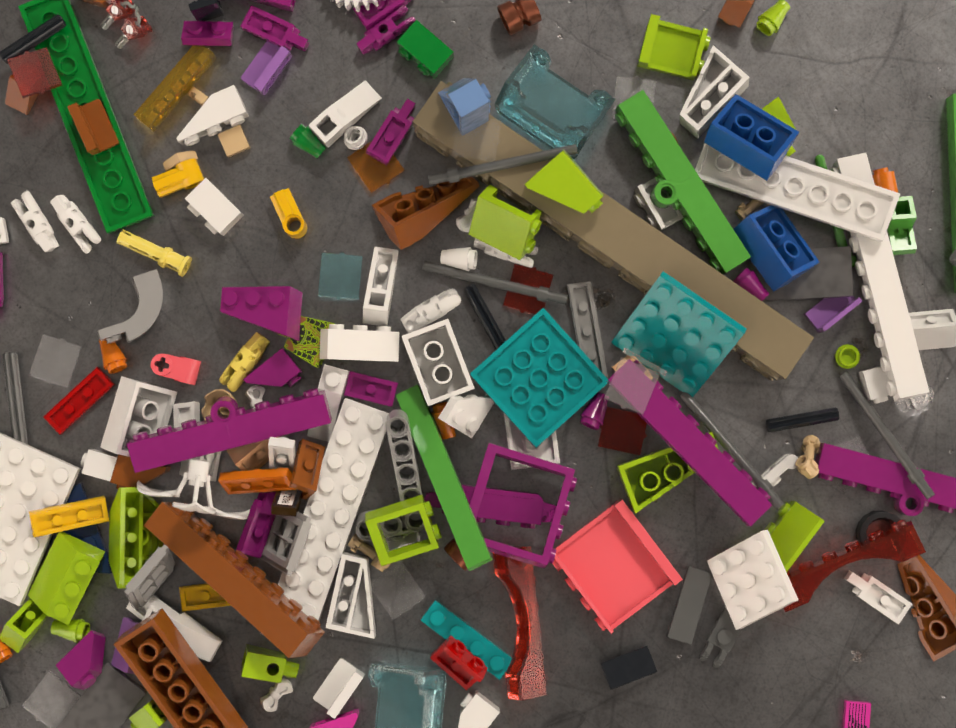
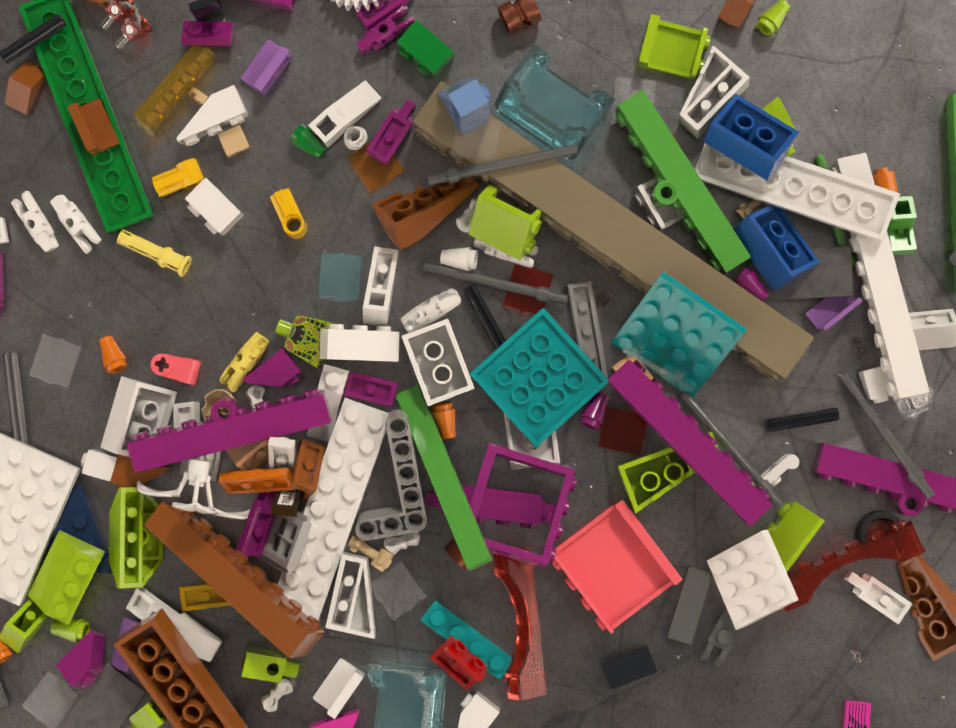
clear red piece [7,47,62,98] -> none
yellow tile [29,496,109,537] -> none
red tile [43,367,116,435] -> none
light grey arch [97,269,163,344] -> none
light grey piece [124,544,175,611] -> none
tan tile [163,150,198,171] -> none
magenta wedge [220,286,303,341] -> none
magenta hinge [240,5,310,52] -> none
lime window [365,494,442,566] -> none
white wing [438,394,495,438] -> none
lime slope [524,150,604,214] -> none
clear piece [604,357,660,414] -> none
tan bar [795,435,820,479] -> none
lime plate [835,344,860,369] -> none

